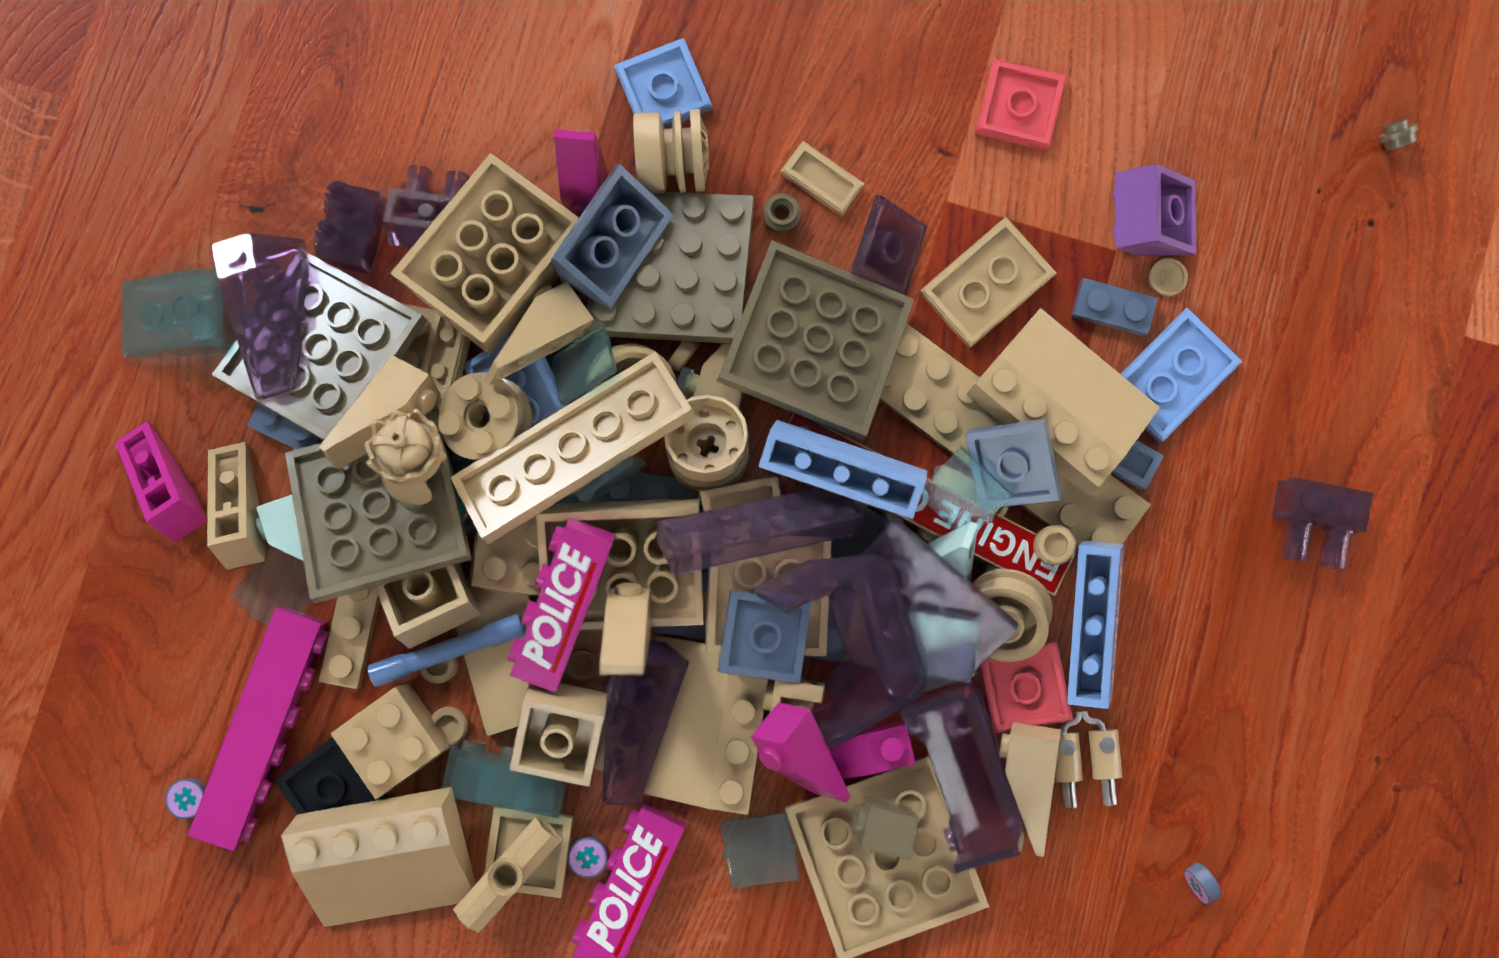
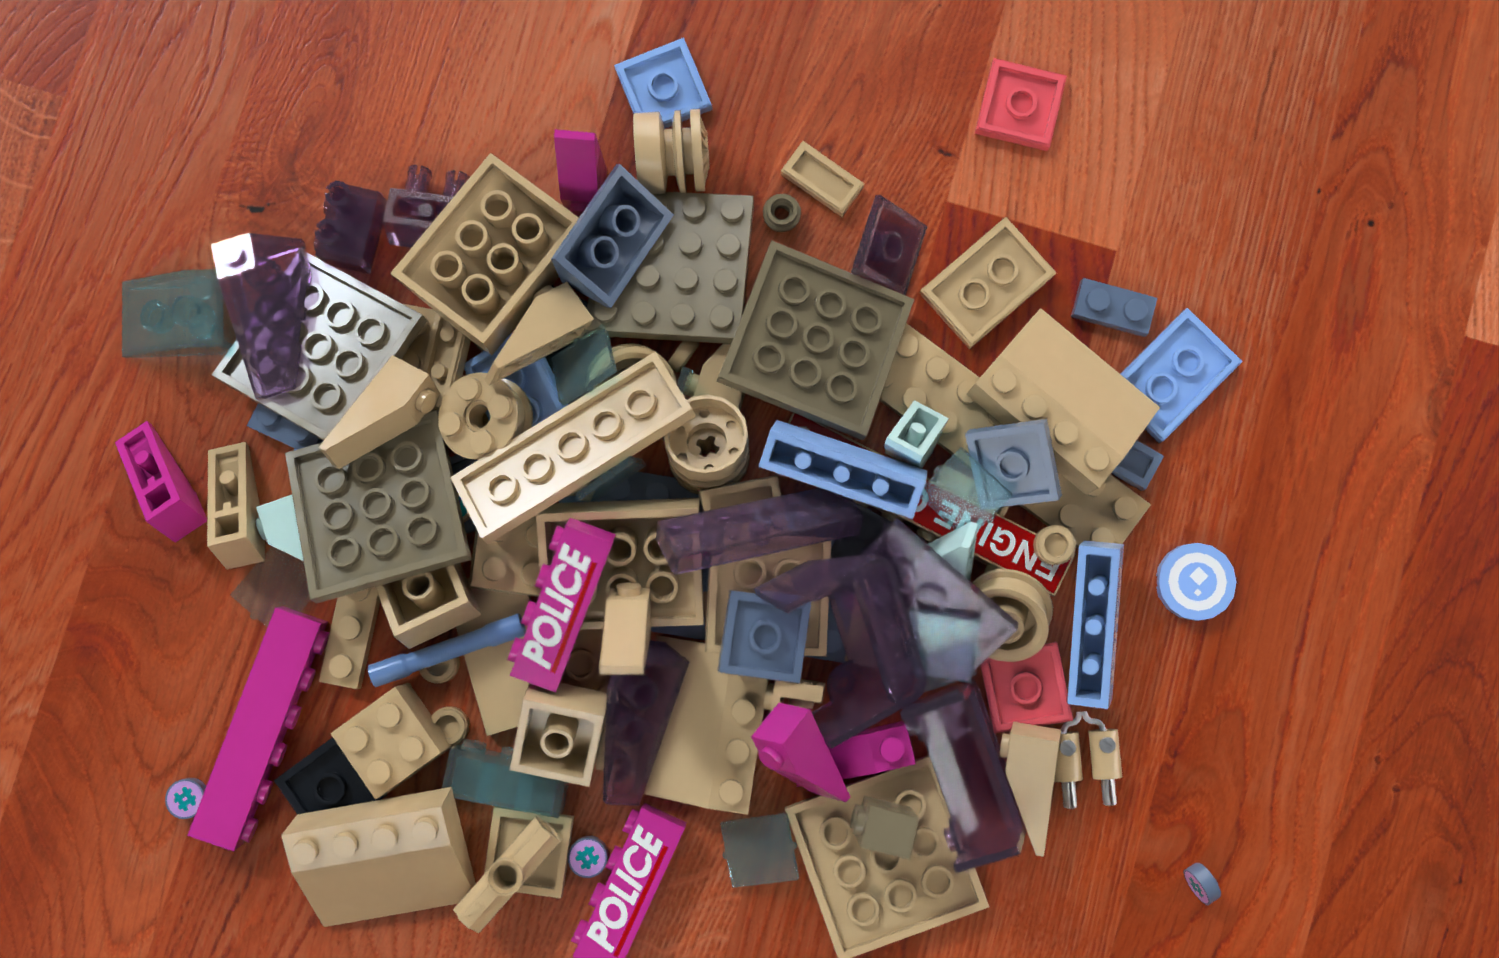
tan hat [365,408,447,505] -> none
medium lavender slope [1113,163,1196,256] -> none
tan piece [1148,258,1188,297] -> none
clear purple brick [1272,477,1373,570] -> none
dark tan plate [1377,119,1419,150] -> none
none -> light aqua slope [884,400,949,469]
none -> light blue tile [1156,543,1237,621]

